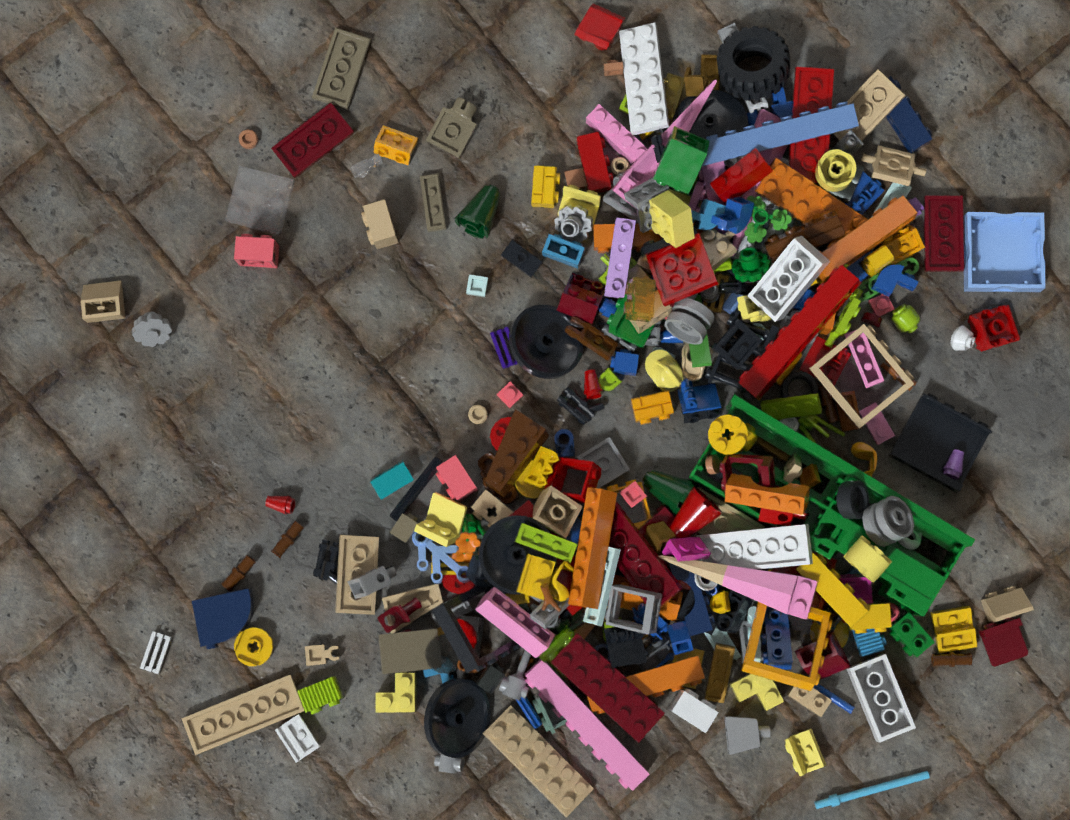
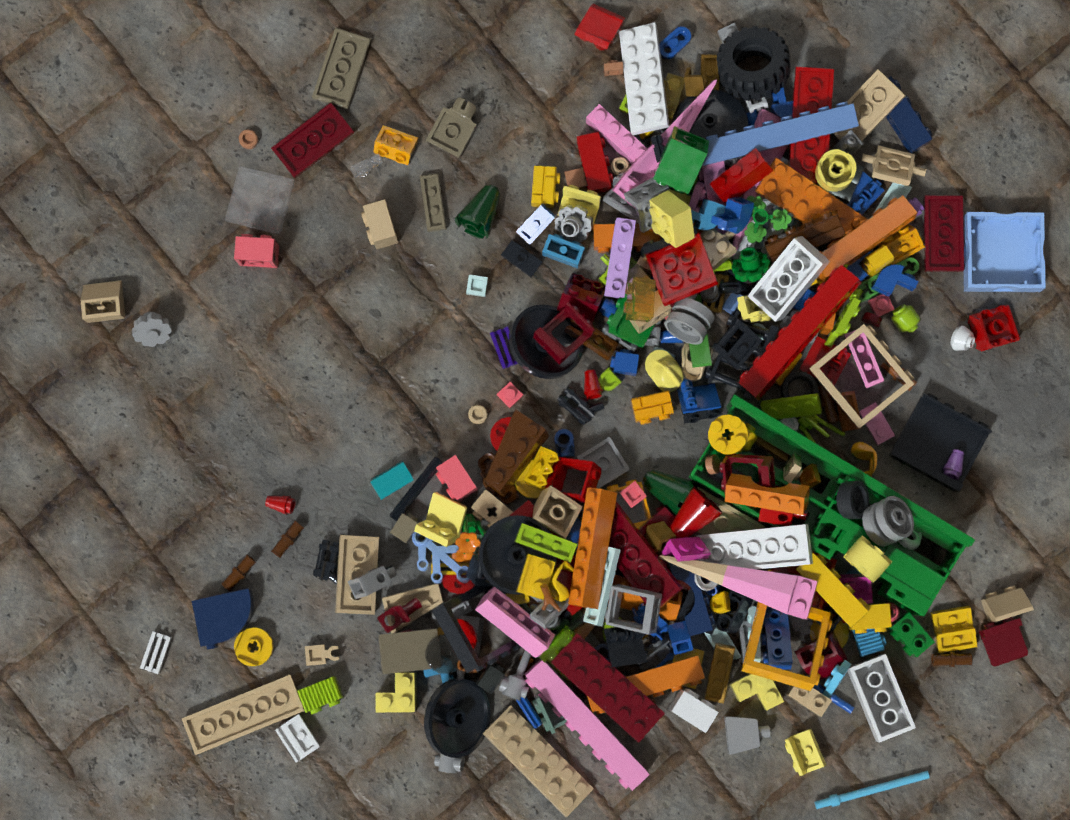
none -> plate [516,204,556,244]
none -> dark red window [533,302,595,365]
none -> blue plate [659,27,691,59]
none -> medium azure plate [823,660,851,698]

